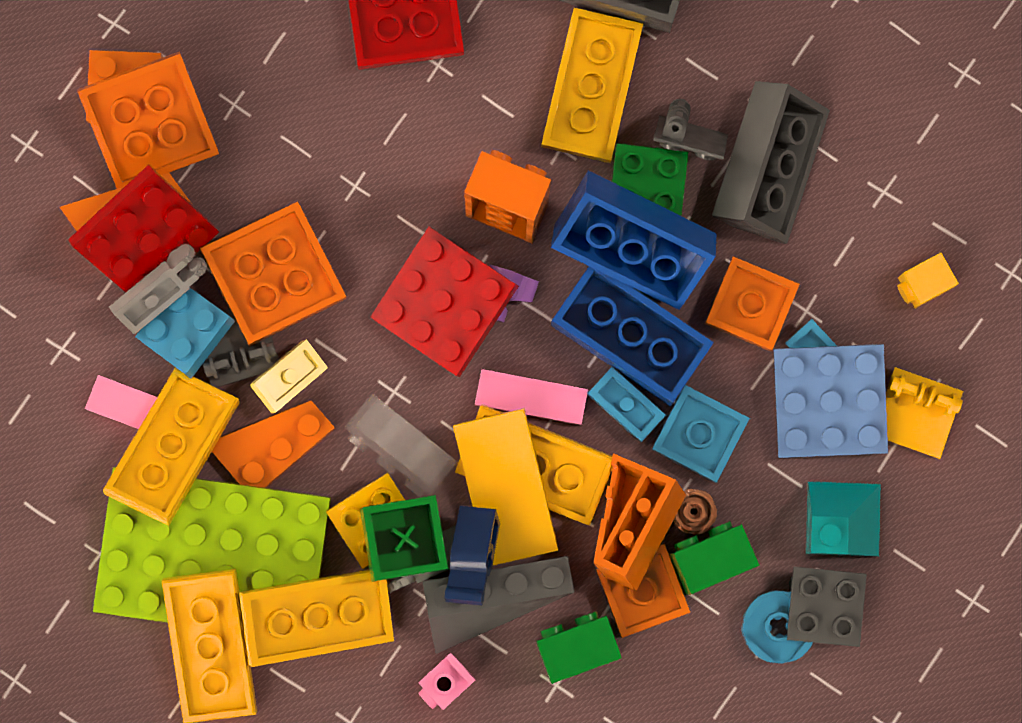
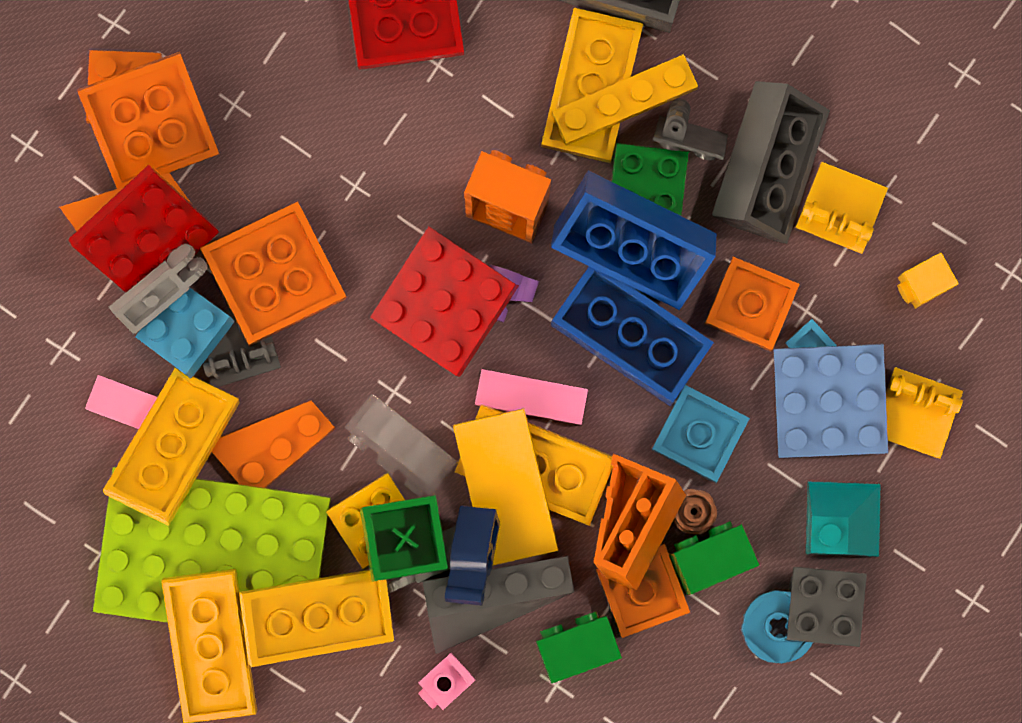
light yellow hinge [250,339,328,413] -> none
dark azure plate [587,367,666,443] -> none
none -> yellow plate [552,54,698,146]
none -> yellow hinge [795,162,888,254]

